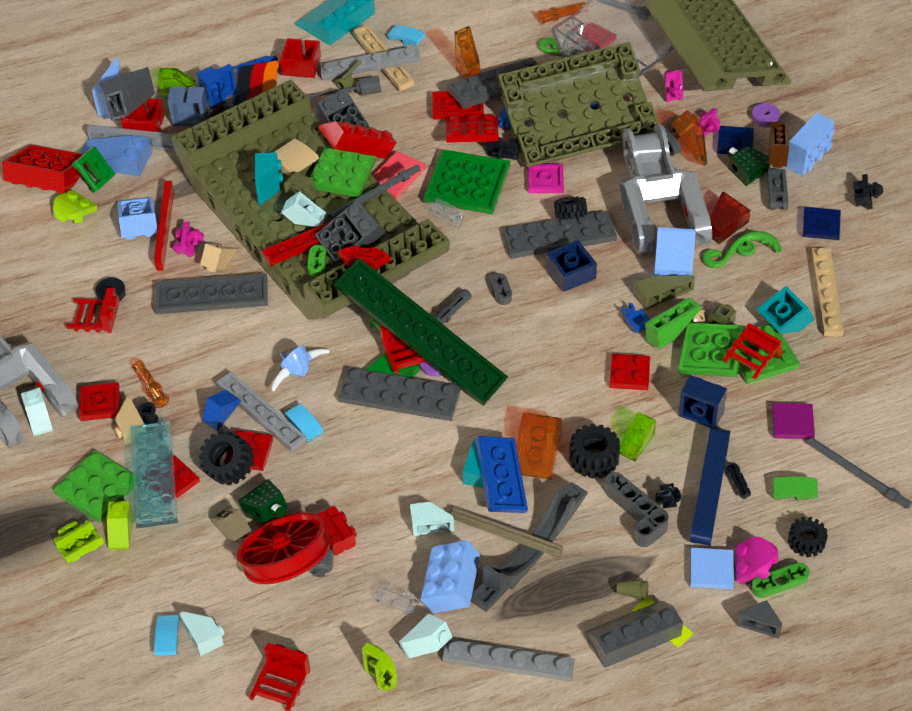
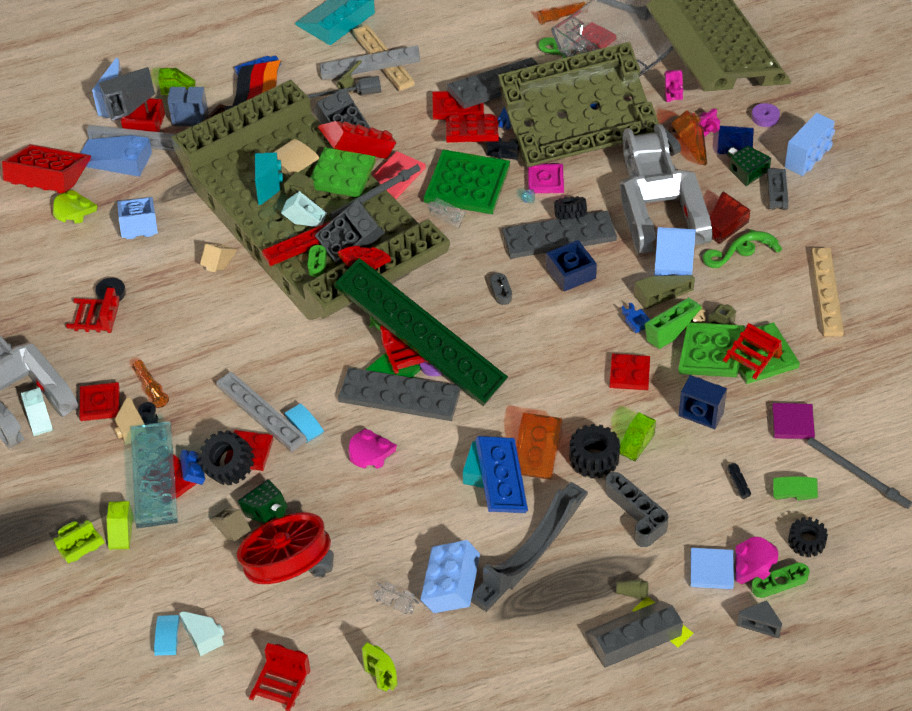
bright green plate [53,450,140,523] -> none
green plate [71,146,115,193] -> none
red tile [154,181,174,271] -> none
dark grey plate [155,273,268,314] -> none
dark pink hips [174,221,204,257] -> none
blue brick [197,64,237,110] -> none
blue slope [202,390,242,431] -> none
light blue helmet [271,345,330,391] -> none
red piece [280,38,321,78] -> none
red brick [316,506,357,556] -> none
medium azure slope [387,25,425,45] -> none
light aqua slope [399,614,453,658] -> none
light aqua slope [410,502,454,536] -> none
dark grey pin [434,289,472,324] -> none
light grey plate [442,640,575,682] -> none
dark tan axle [450,507,563,557] -> none
clear orange slope [454,26,480,79] -> none
black gear [655,483,681,509] -> none
dark blue beam [690,427,731,546] -> none
teal slope [757,286,814,334] -> none
reddish brown brick [768,122,789,168] -> none
clear blue tile [802,207,841,240] -> none
black hips [853,174,883,210] -> none
none -> blue plate [180,450,205,485]
none -> dark pink slope [348,428,397,469]
none -> clear light blue hinge [521,189,535,203]

